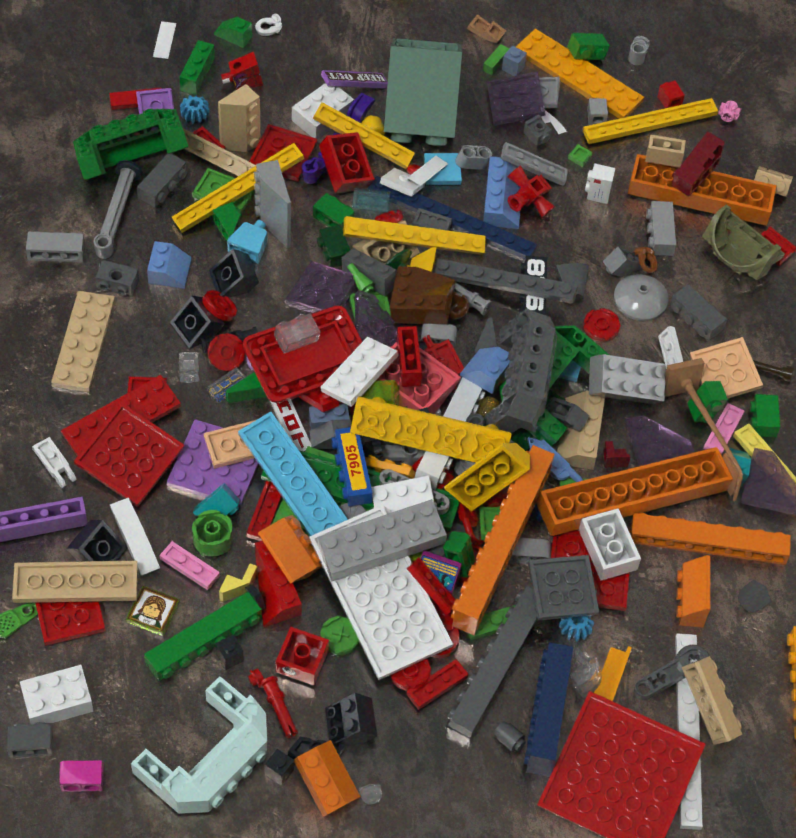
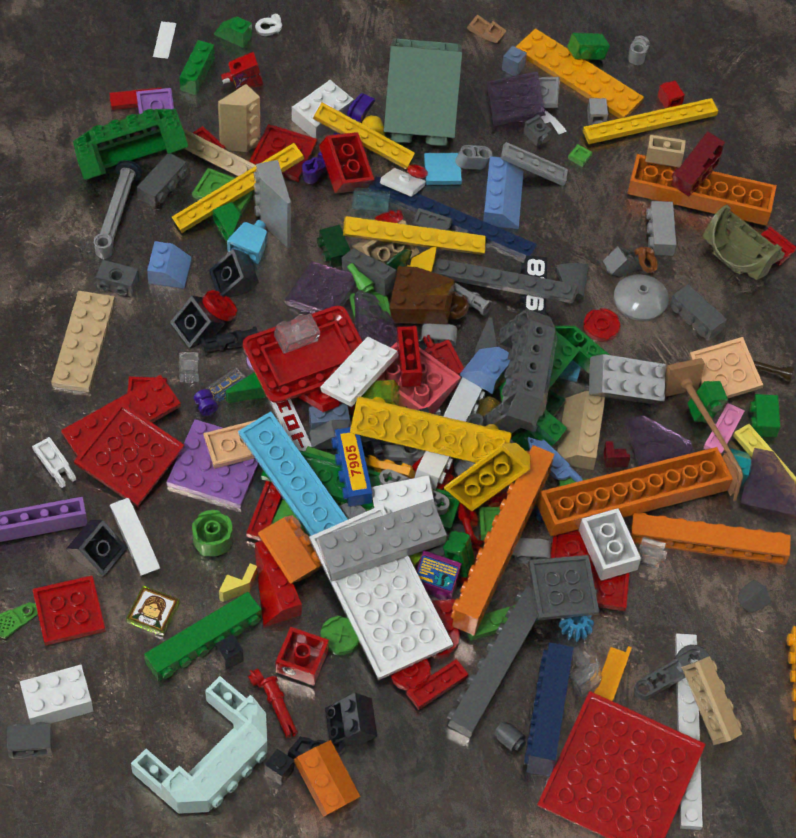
tan plate [12,561,138,603] -> none
light grey brick [26,231,85,262] -> none
dark pink piece [60,760,105,792] -> none
bright pink plate [160,541,220,590] -> none
dark azure gear [180,94,210,124] -> none
teal slope [193,483,240,516] -> none
red tile [207,333,245,371] -> none
black tile [245,584,266,610] -> none
green brick [313,193,355,231] -> none
tile [321,70,388,89] -> none
clear plate [359,784,382,804] -> none
red tile [406,557,456,615] -> none
white sticker [408,156,448,186] -> none
bright green piece [483,44,509,75] -> none
red brick [507,165,555,218] -> none
dark grey brick [545,397,589,431] -> none
white brick [585,163,615,204] -> none
white hinge [658,326,683,369] -> none
orange slope [676,555,710,628] -> none
bright pink gear [718,101,741,122] -> none
tan brick [754,166,793,197] -> none
none -> dark purple wheel [193,389,218,416]
none -> clear brick [638,537,668,569]

